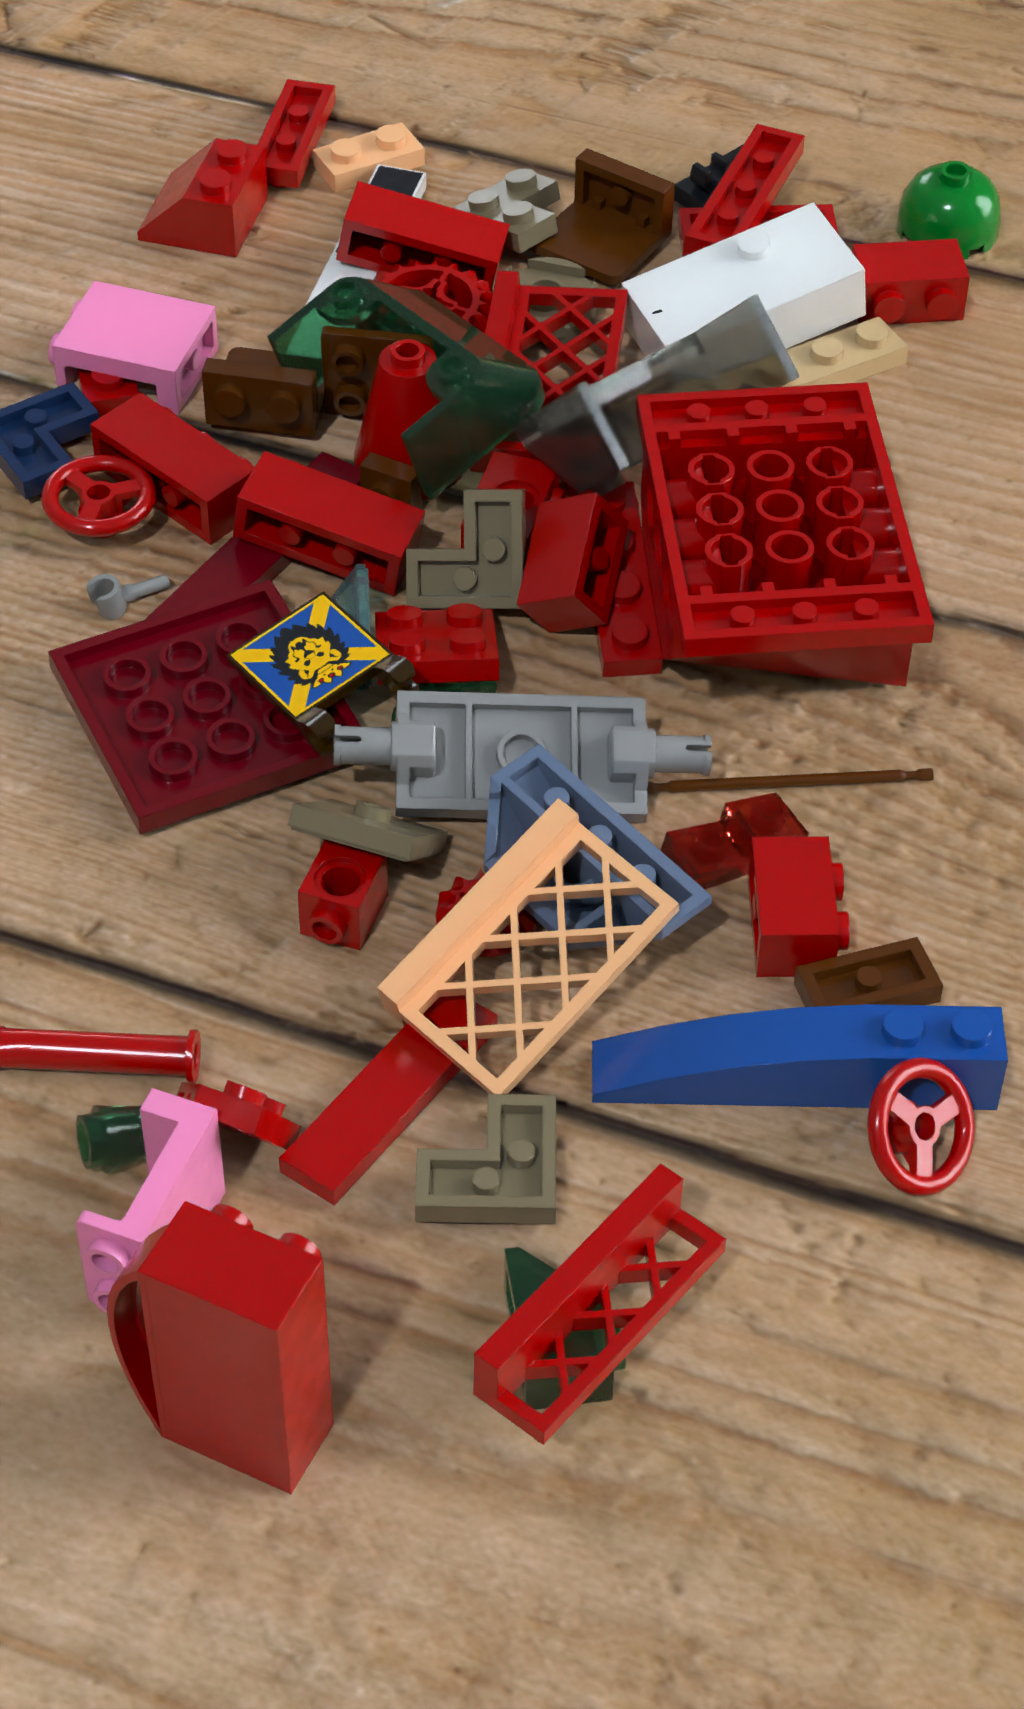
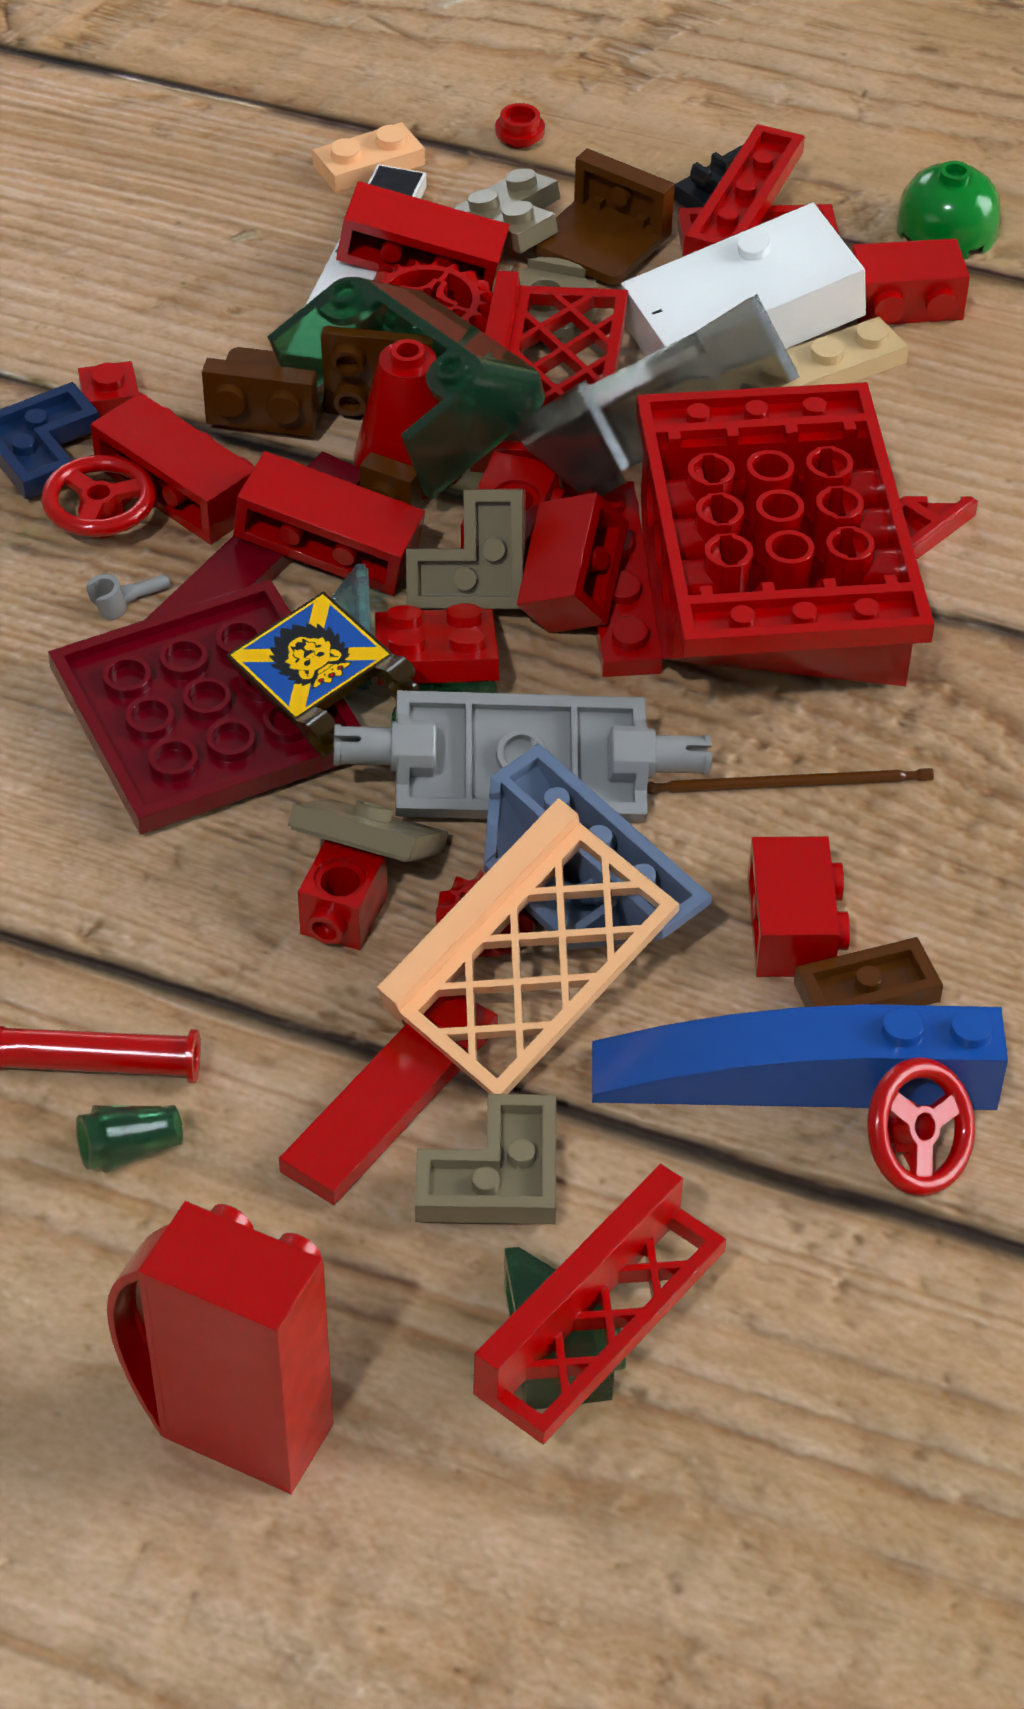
bright pink panel [48,281,218,415] -> none
bright pink panel [75,1088,226,1313] -> none
red slope [137,138,268,257] -> none
red wing [176,1080,302,1150] -> none
red plate [257,79,336,188] -> none
clear red slope [661,792,809,889] -> none
none -> red plate [495,103,545,149]
none -> red tile [900,496,978,559]

